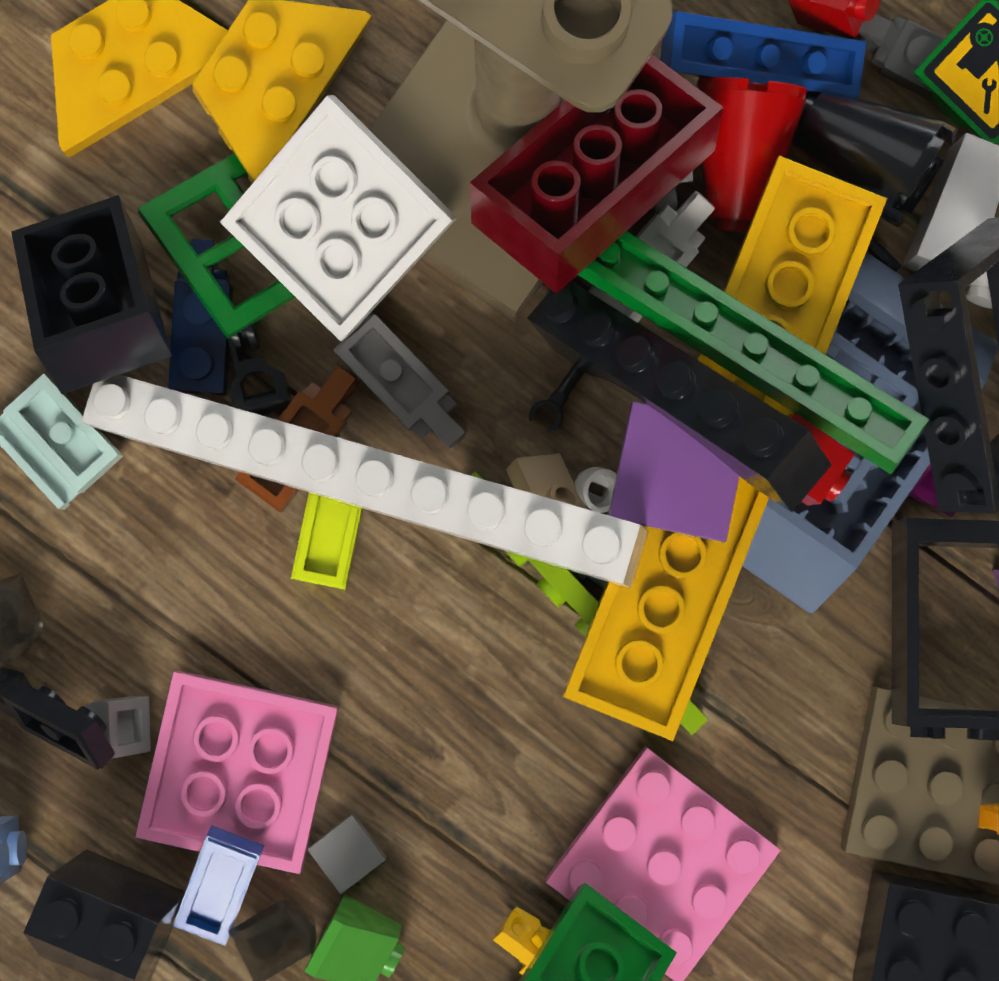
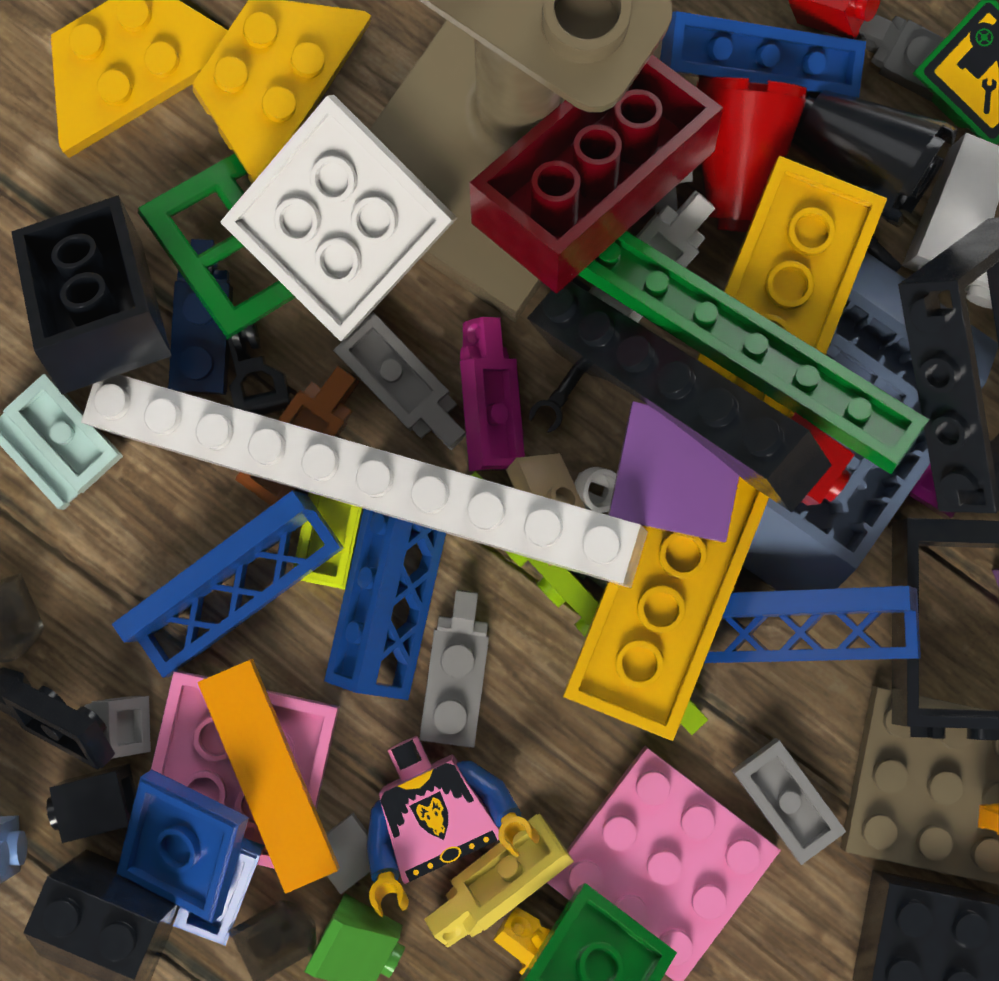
none -> black brick [46,764,136,844]
none -> blue fence [112,490,344,678]
none -> blue tile [116,769,249,923]
none -> light orange tile [197,659,340,894]
none -> blue fence [324,509,446,700]
none -> torso [366,736,540,917]
none -> light grey hinge [419,590,489,748]
none -> light yellow hinge [424,813,574,948]
none -> dark pink hinge [460,317,525,472]
none -> blue fence [704,586,921,663]
none -> light grey plate [731,738,846,865]

